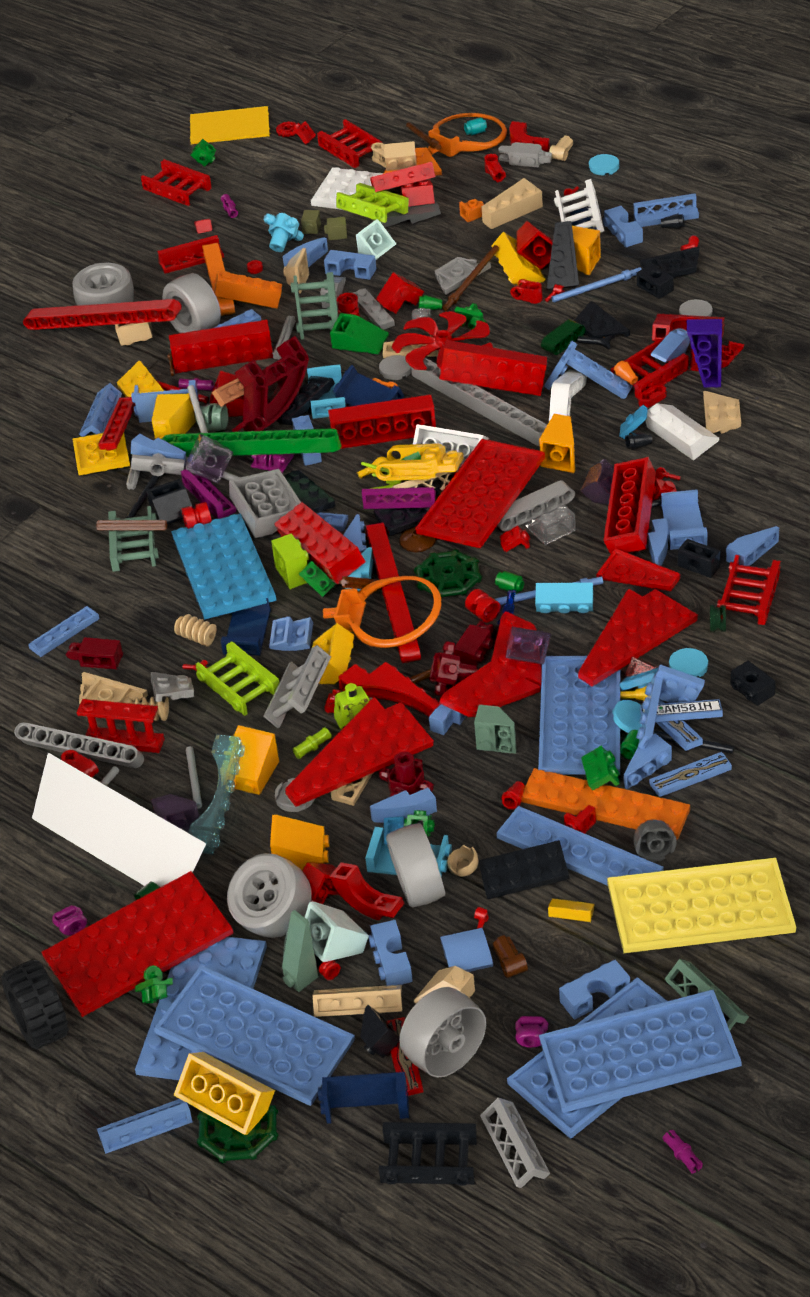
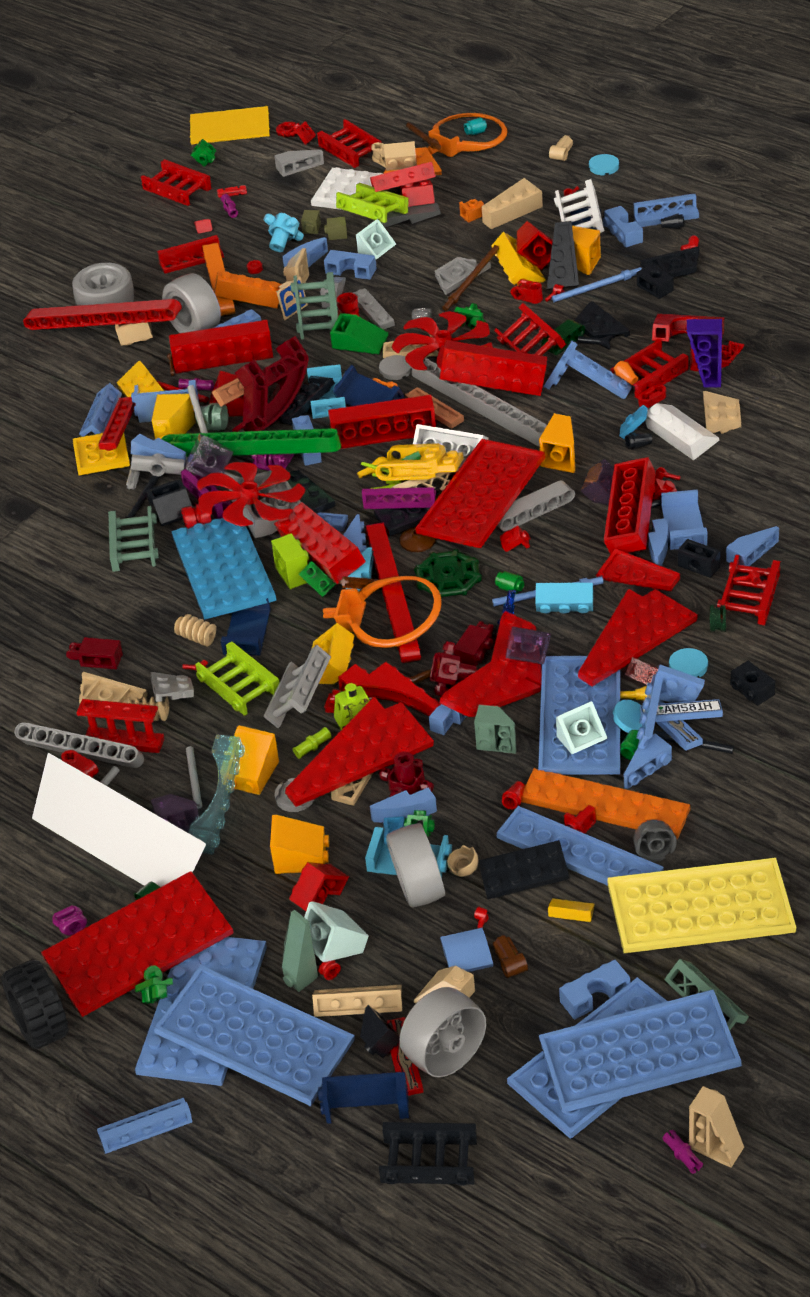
medium blue tile [28,606,99,657] -> none
reddish brown axle [96,520,167,531] -> none
yellow slope [174,1052,275,1135] -> none
dark green plate [197,1105,279,1163] -> none
light grey wheel [227,853,311,938] -> none
medium blue slope [269,616,313,651] -> none
light grey axle [273,315,296,360] -> none
red arch [329,862,405,920] -> none
medium blue arch [368,920,413,985] -> none
red brick [376,272,424,314] -> none
green cone [418,295,442,311] -> none
red wheel [465,589,501,623] -> none
light grey fence [480,1097,550,1188] -> none
red piece [484,154,506,182] -> none
light grey hinge [498,142,552,167] -> none
red arch [509,121,550,152] -> none
magenta piece [515,1016,548,1048] -> none
clear slope [525,505,576,545] -> none
white beam [549,369,587,421] -> none
green bracket [581,745,620,790] -> none
dark azure plate [620,668,658,691] -> none
medium blue tile [649,752,732,797] -> none
medium blue slope [651,328,690,362] -> none
light grey tile [679,299,713,317] -> none
none -> red piece [197,462,305,527]
none -> red axle [217,185,247,198]
none -> light grey slope [274,150,324,177]
none -> piece [276,276,308,320]
none -> nougat plate [405,387,464,429]
none -> red fence [494,303,566,356]
none -> light aqua slope [556,701,607,754]
none -> tan wedge [689,1086,744,1168]
none -> red hand [733,570,761,585]

